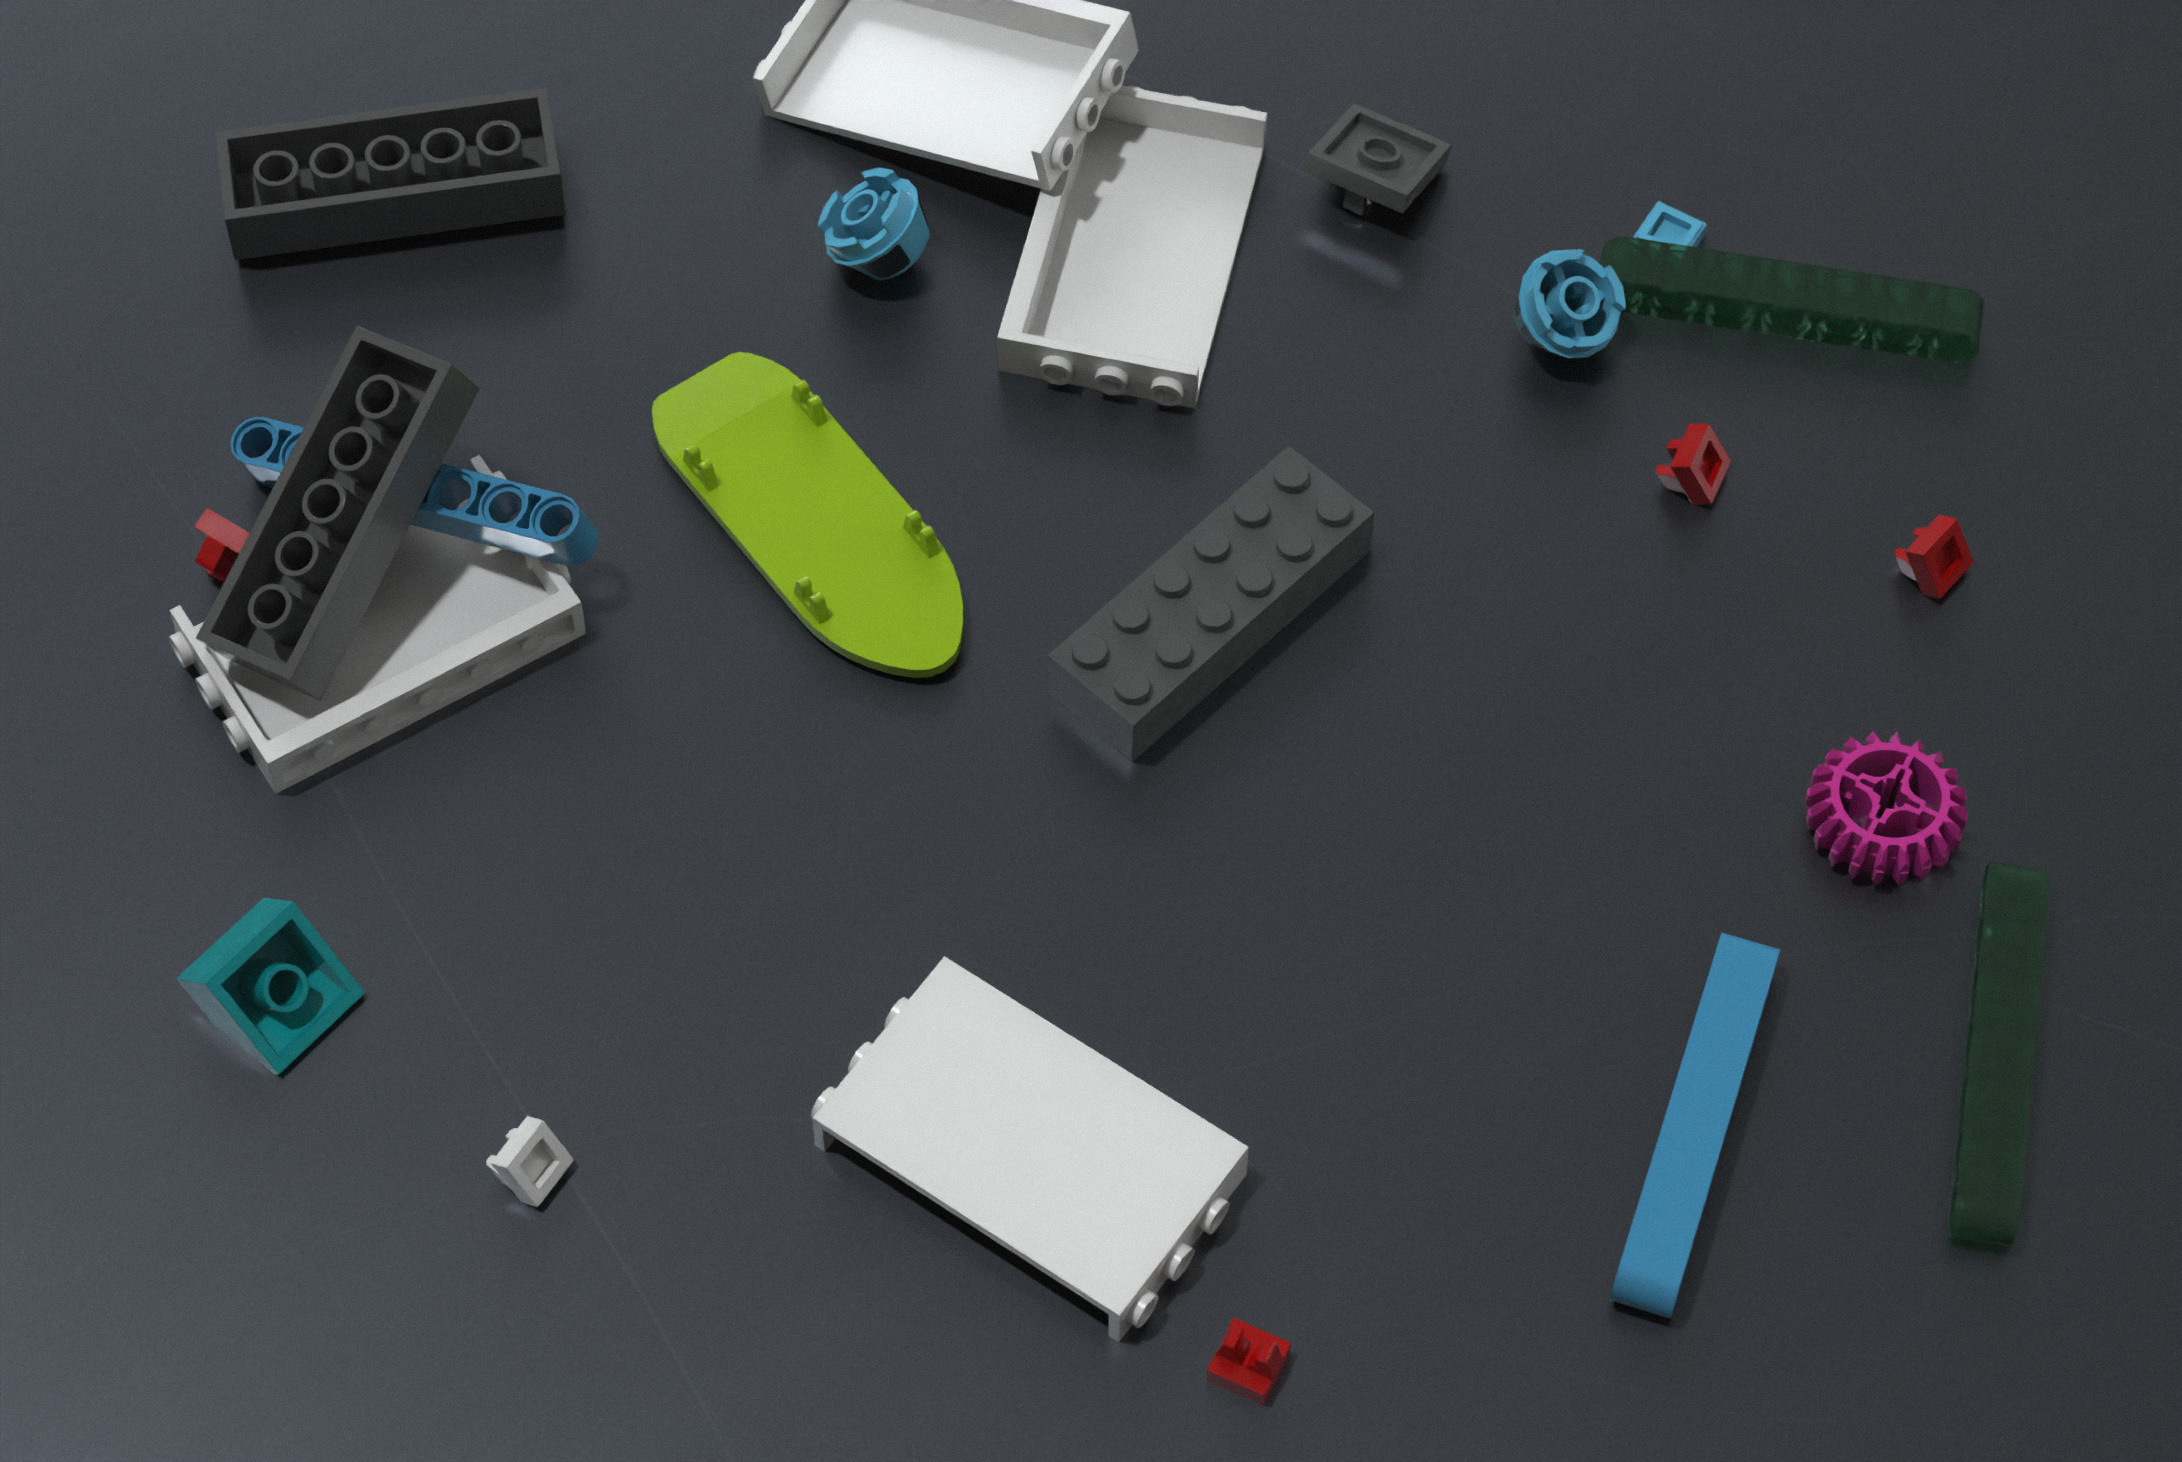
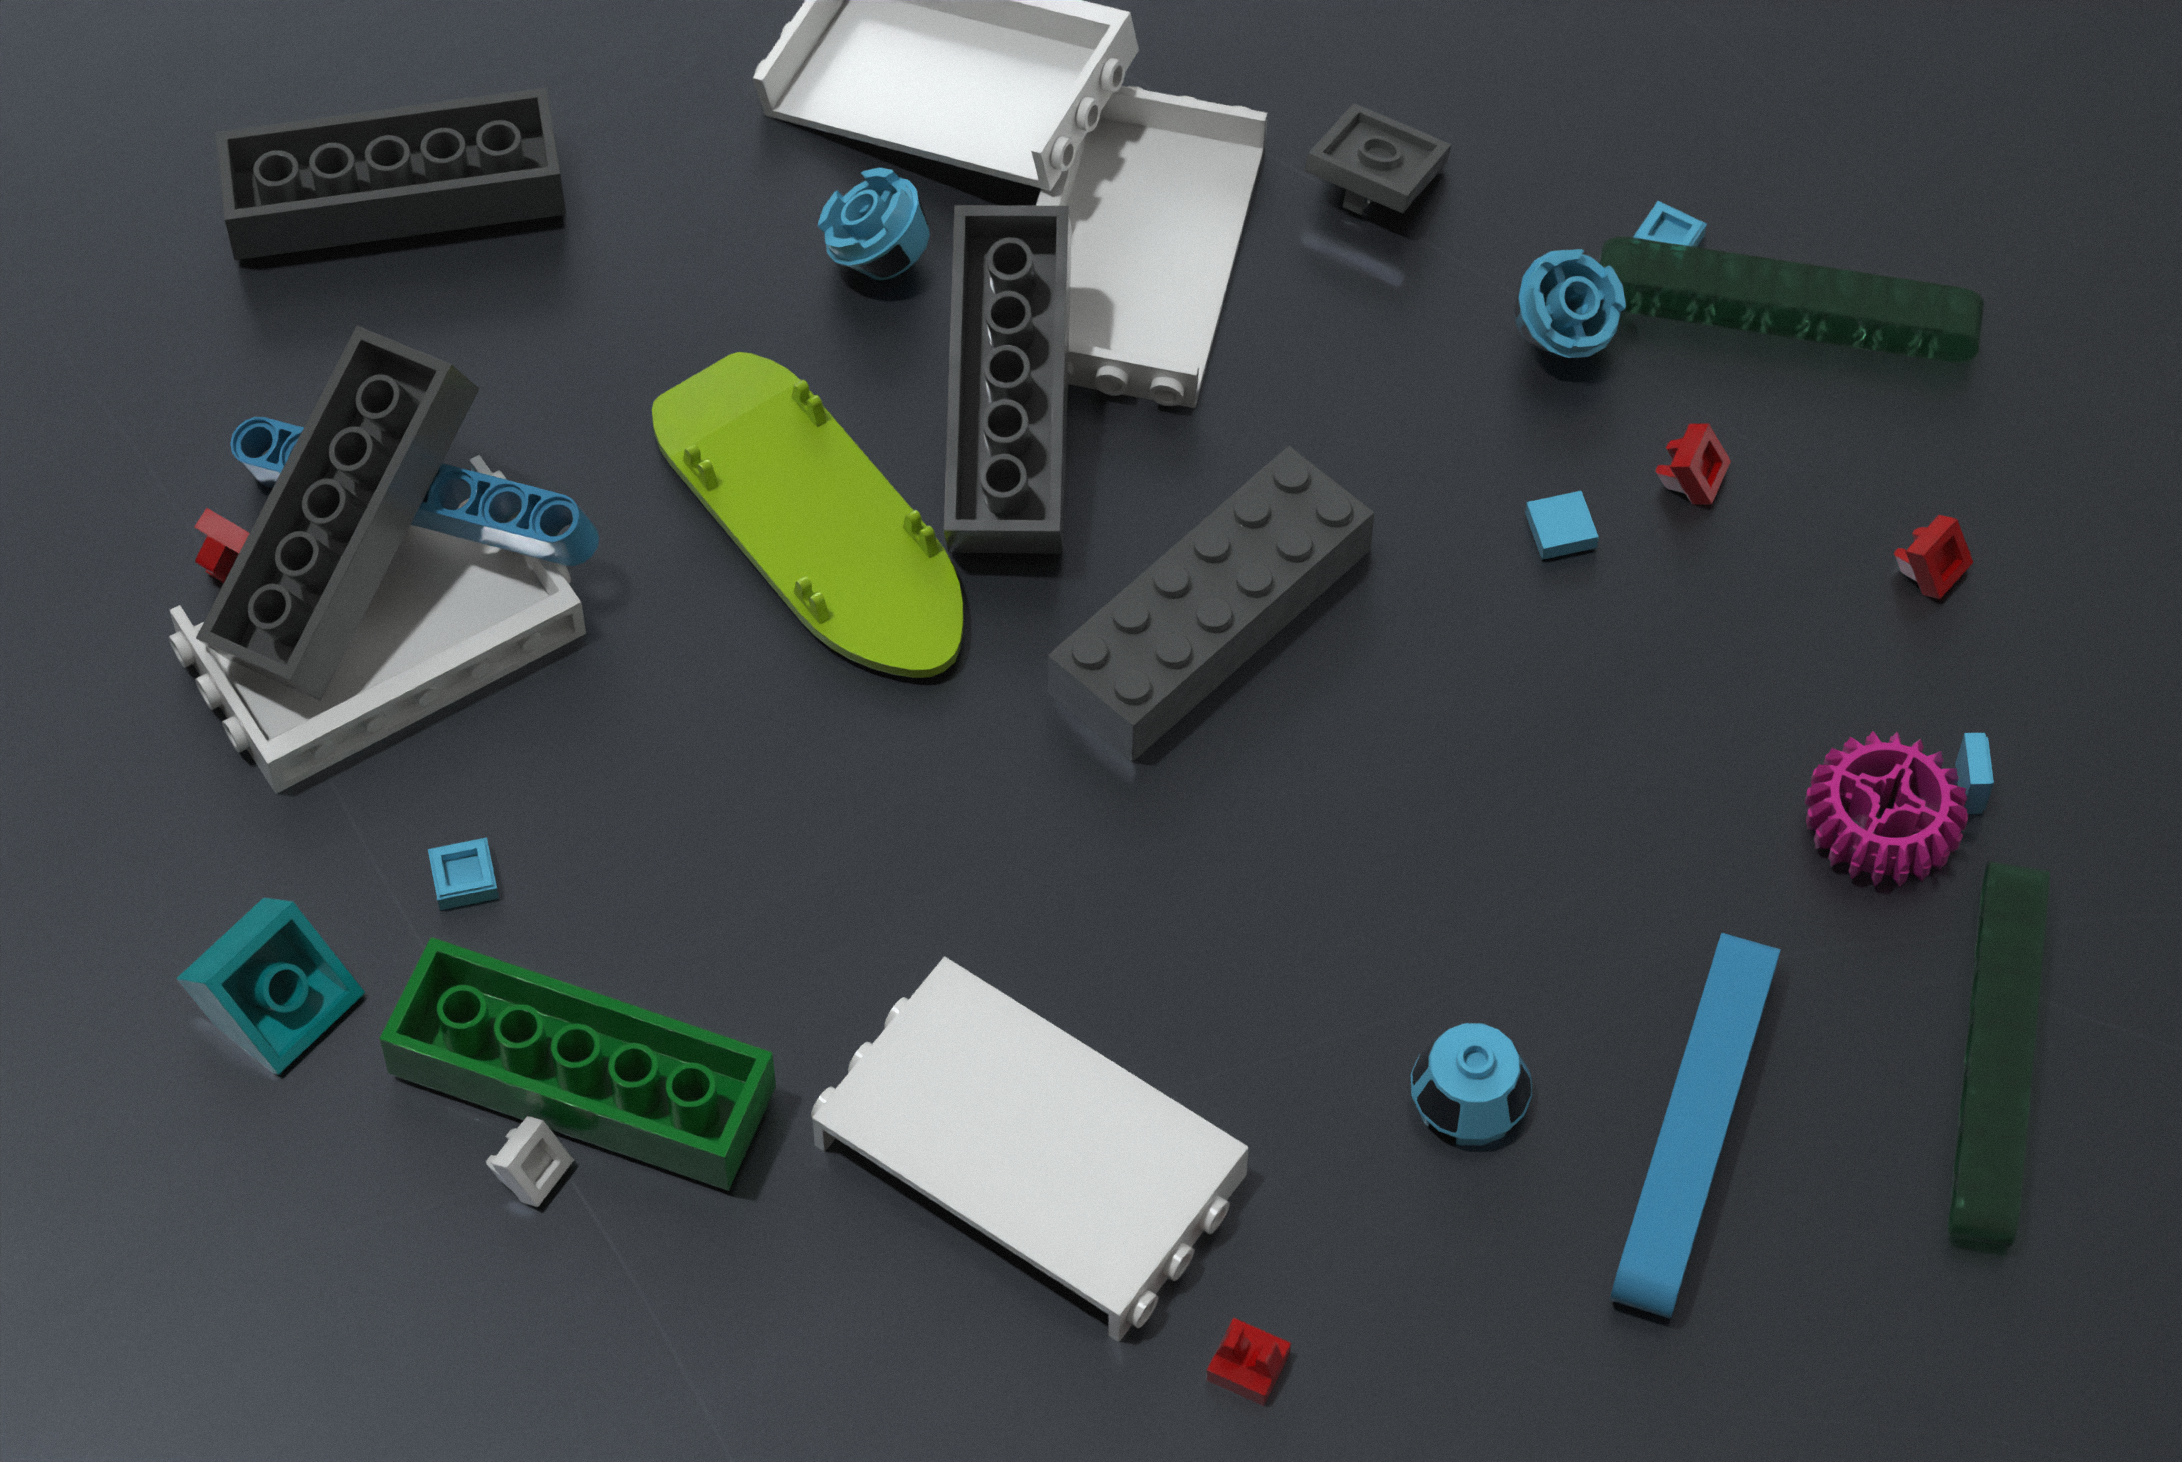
none -> green brick [379,937,776,1191]
none -> medium azure tile [428,837,499,910]
none -> dark grey brick [943,205,1072,554]
none -> medium azure cone [1411,1023,1532,1145]
none -> medium azure tile [1525,491,1599,560]
none -> medium azure tile [1955,733,1994,814]

